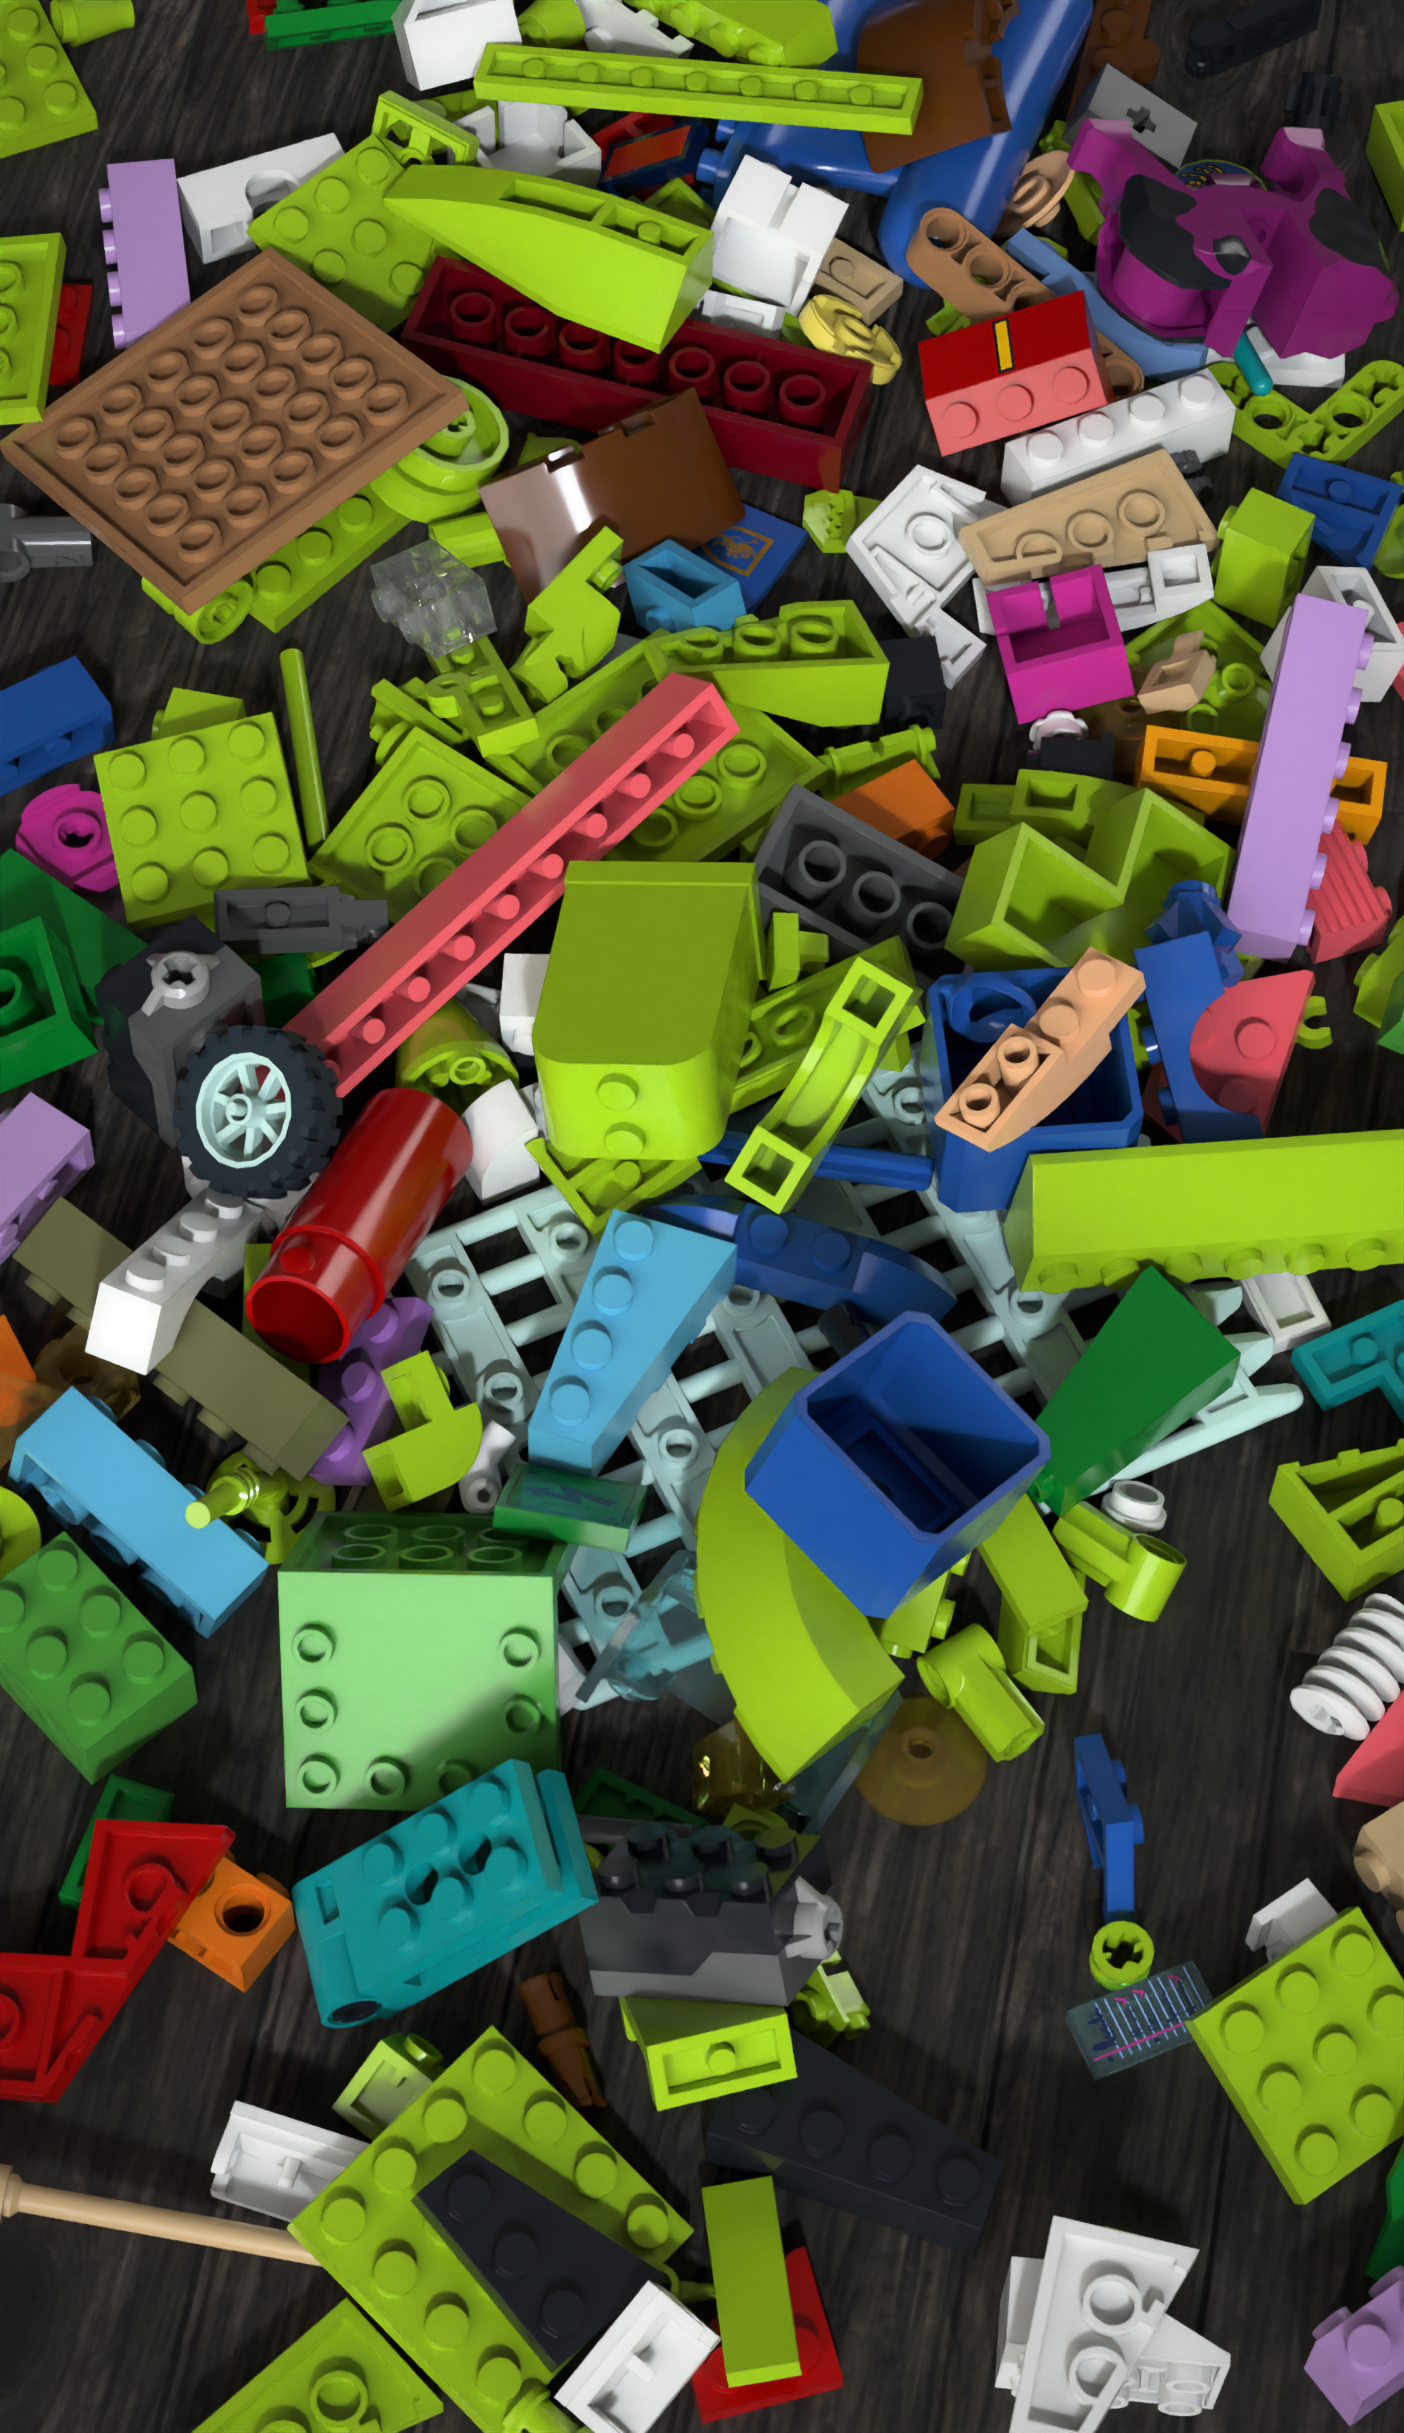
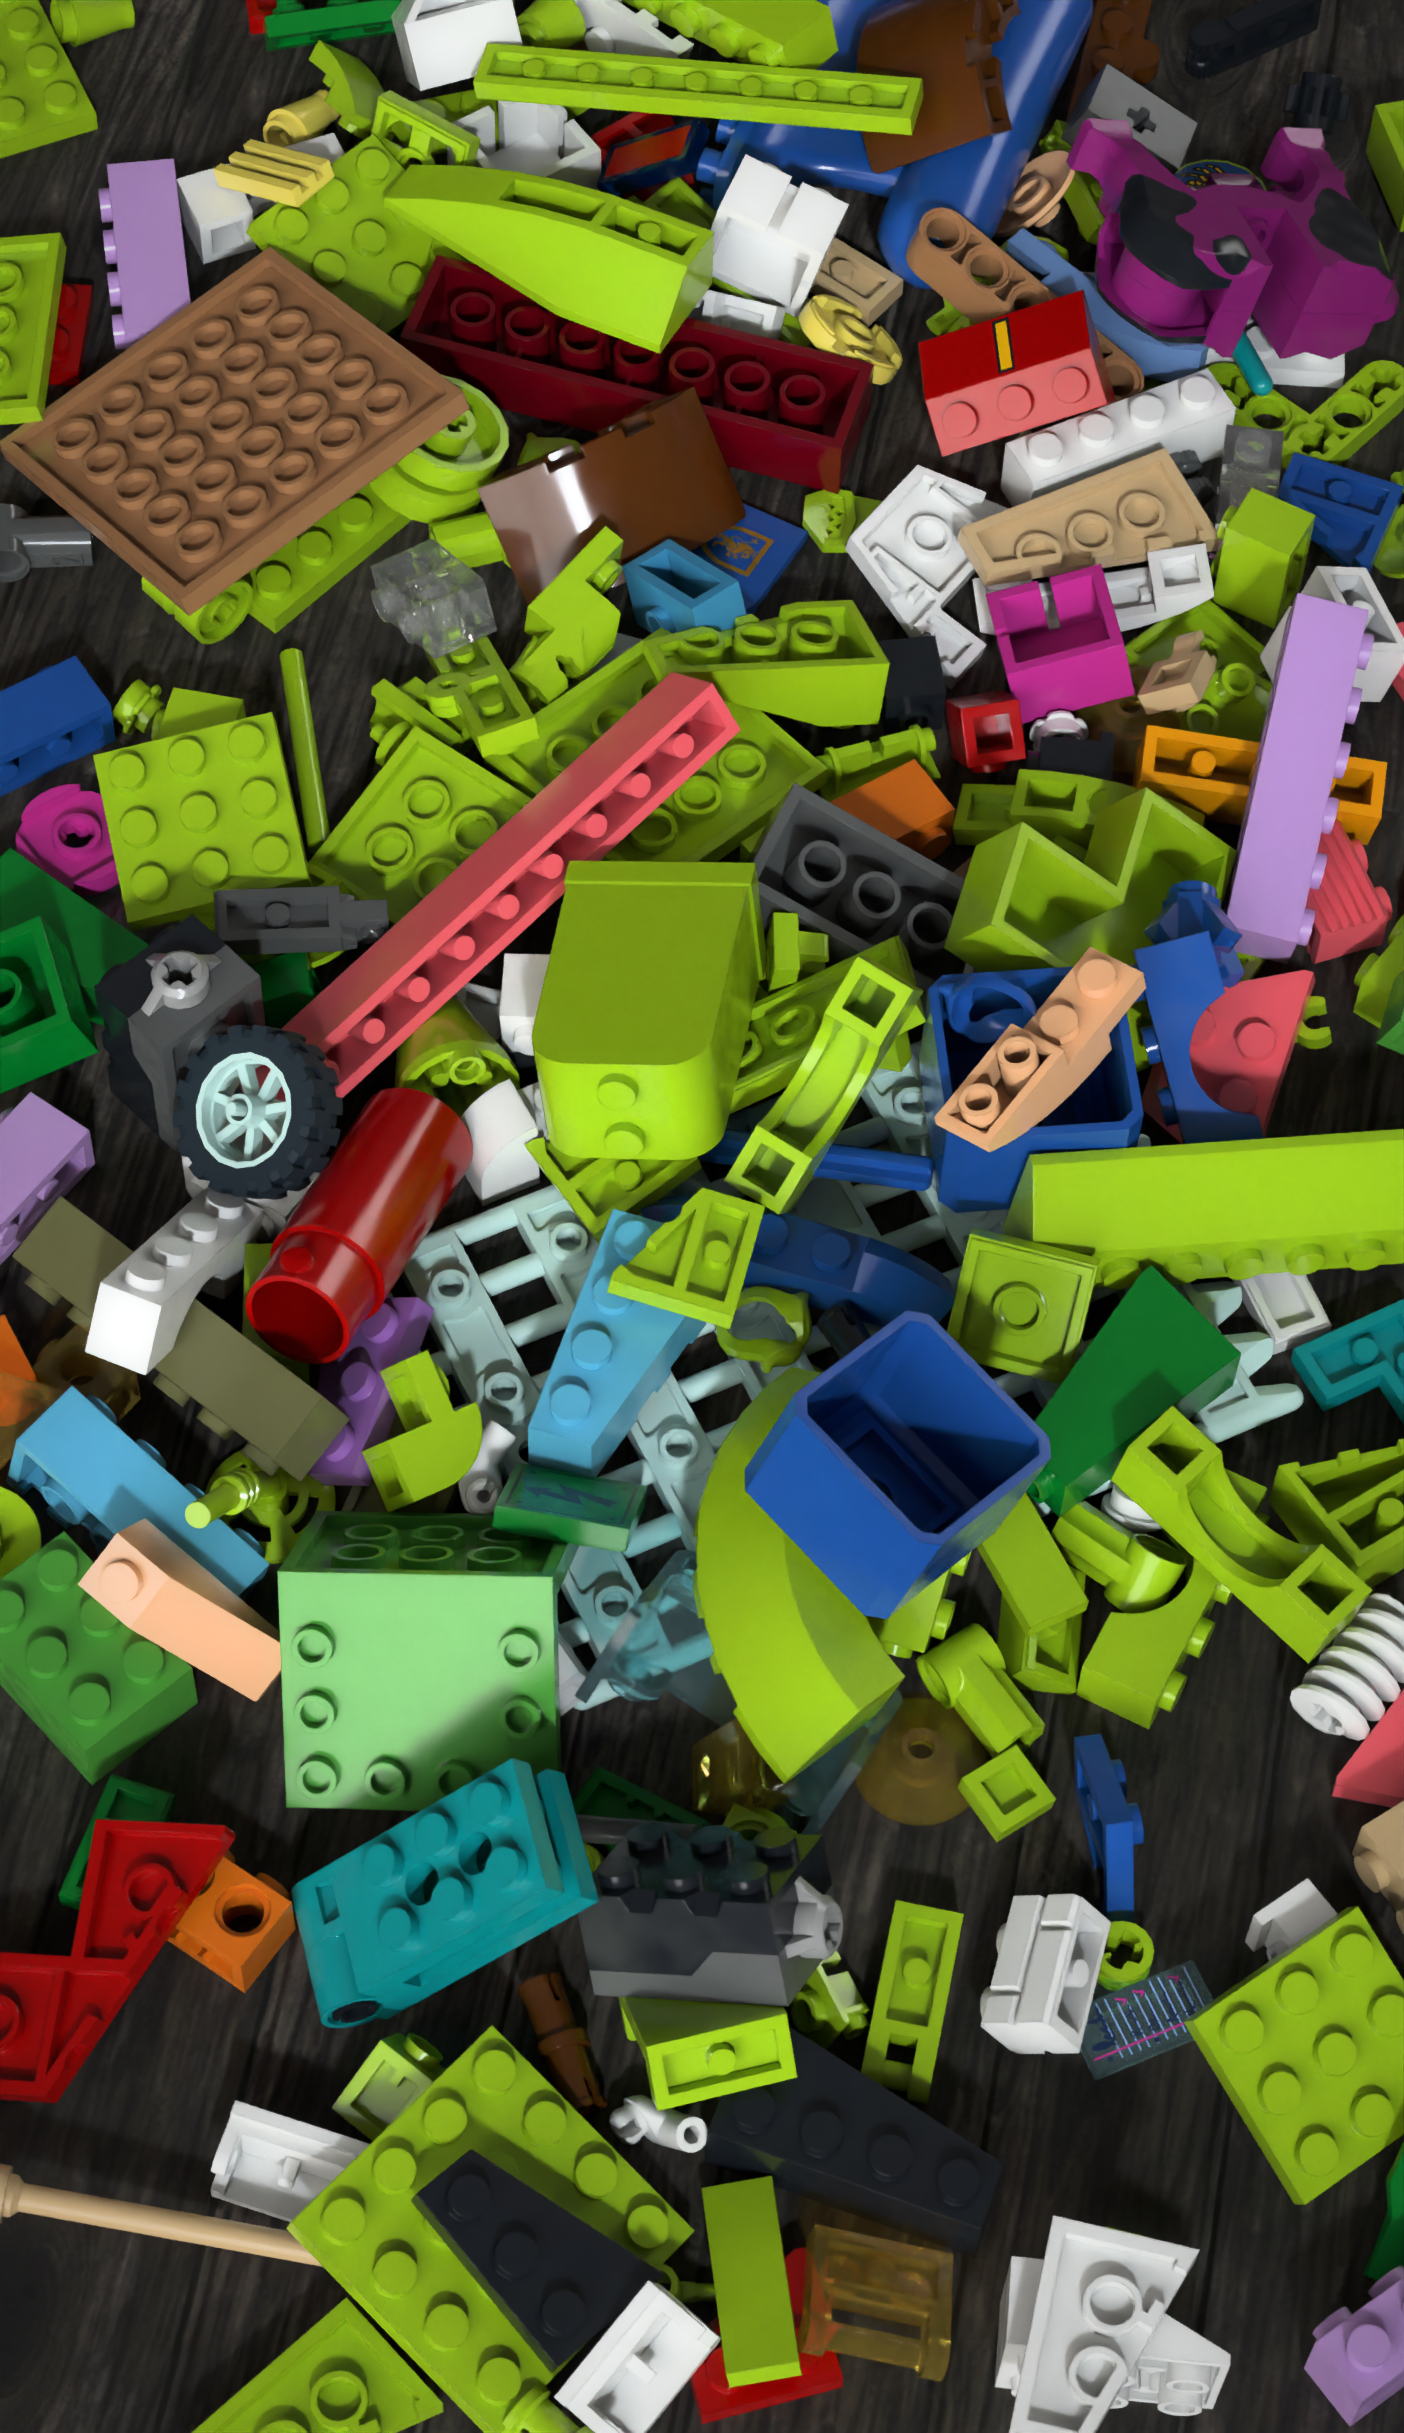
none -> light nougat slope [78,1518,281,1702]
none -> lime plate [112,679,166,735]
none -> light yellow tile [213,139,335,207]
none -> light yellow cone [263,90,340,147]
none -> lime slope [309,40,395,141]
none -> lime wing [607,1187,765,1329]
none -> white arm [609,2095,708,2153]
none -> lime piece [715,1286,812,1373]
none -> clear yellow plate [797,2224,953,2382]
none -> lime plate [861,1900,964,2104]
none -> red brick [945,690,1026,773]
none -> lime tile [947,1227,1101,1385]
none -> lime plate [957,1744,1056,1842]
none -> white brick [980,1894,1111,2054]
none -> lime arch [1076,1469,1270,1730]
none -> lime arch [1111,1406,1372,1664]
none -> clear brick [1209,424,1284,559]

